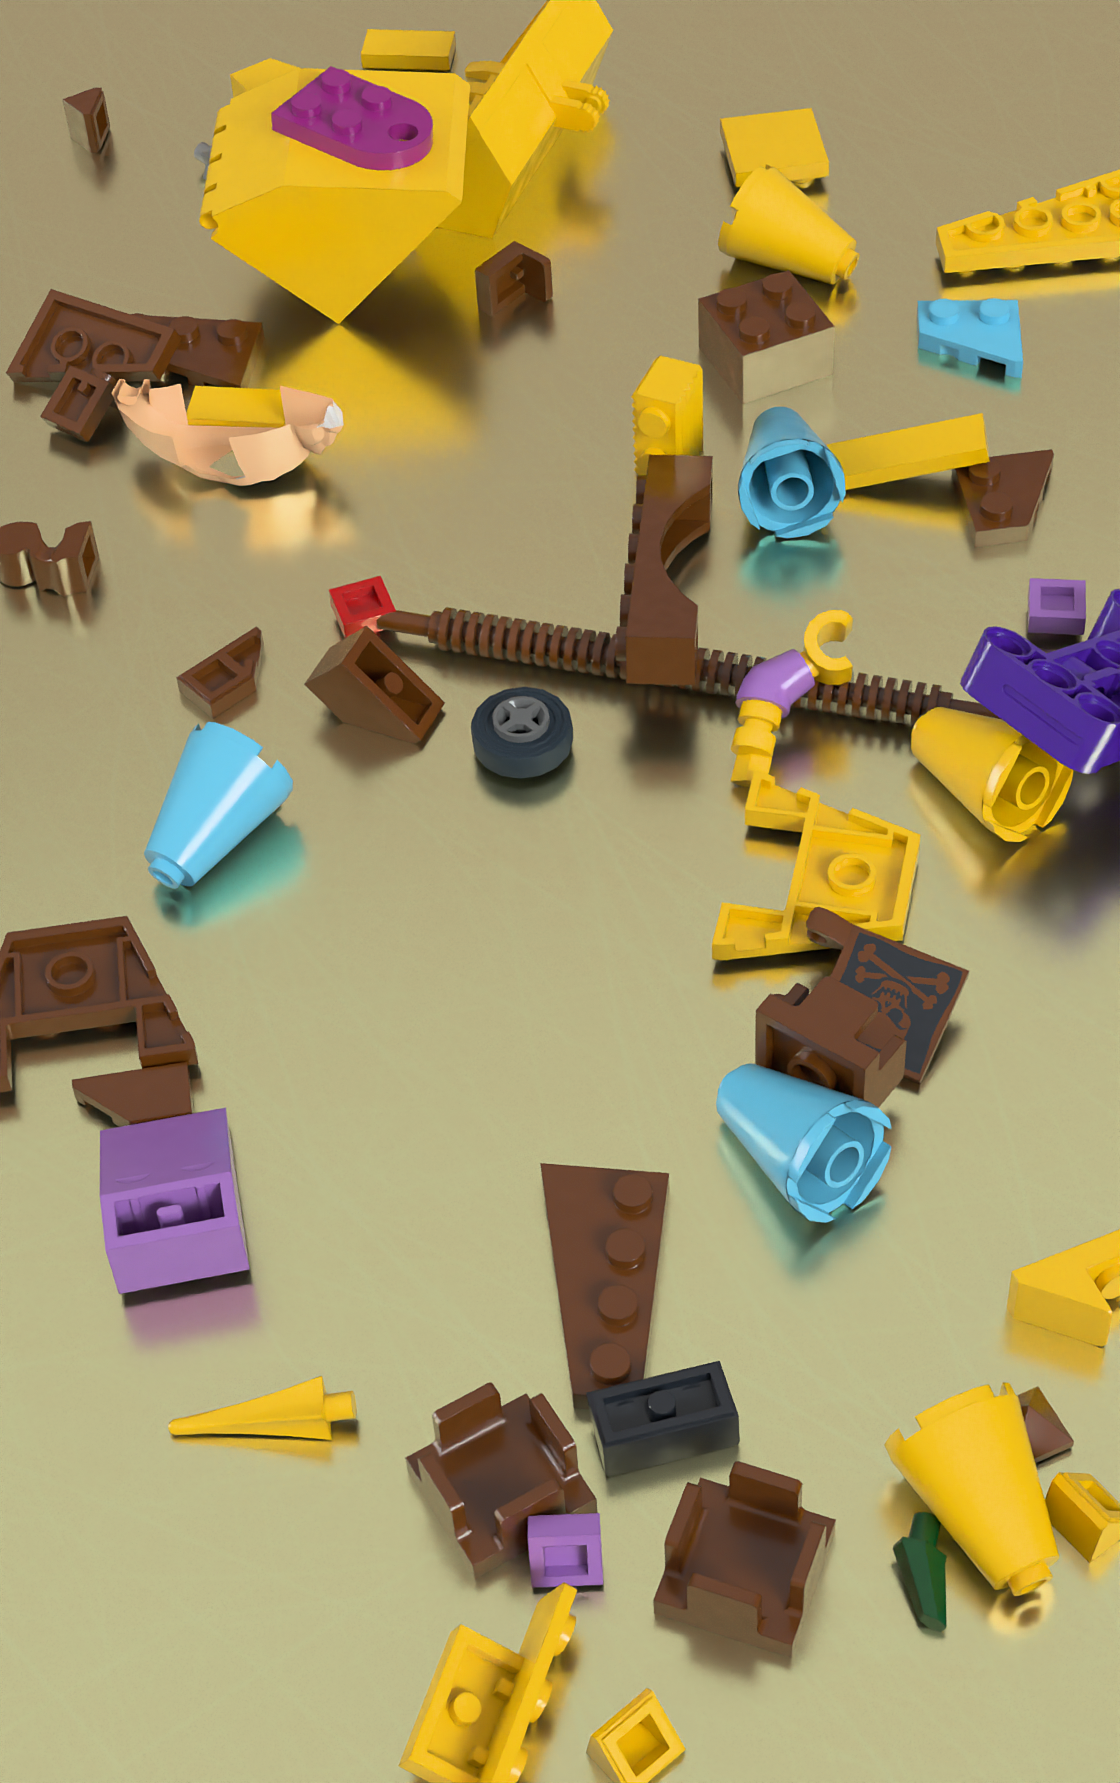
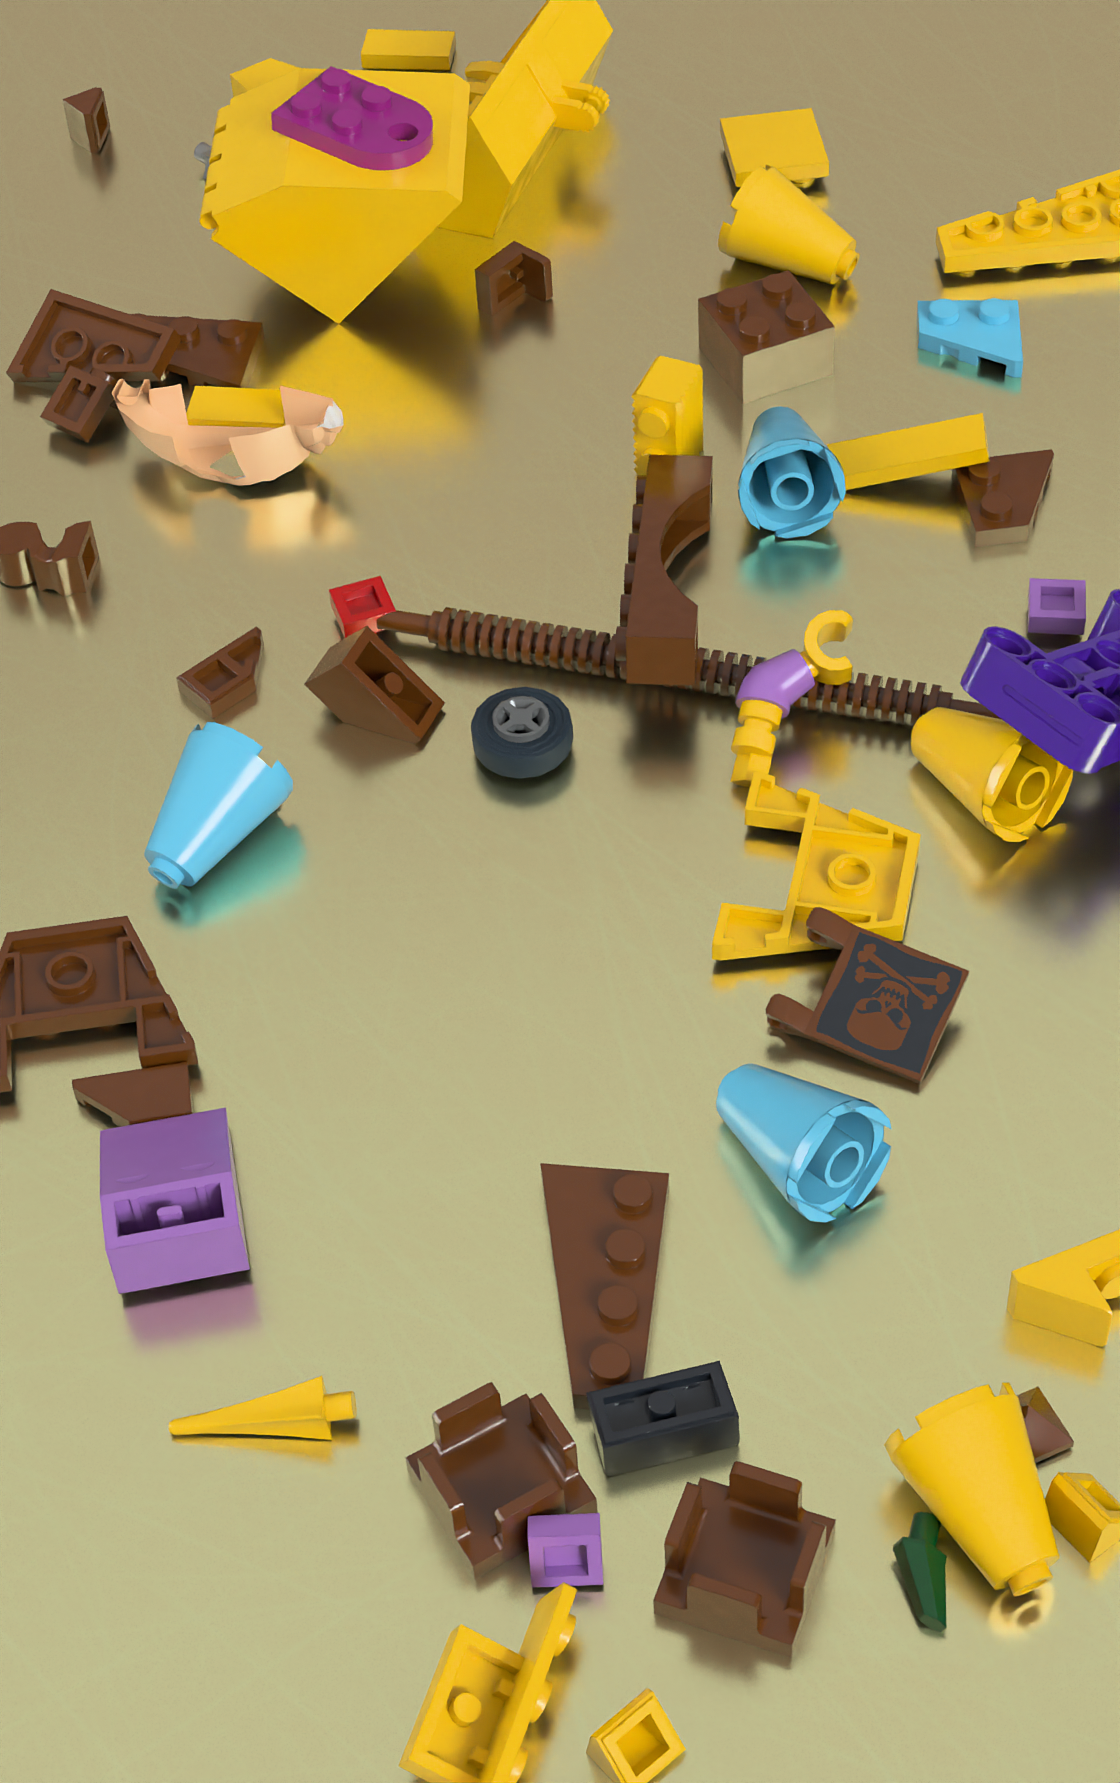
reddish brown panel [755,976,907,1108] -> none

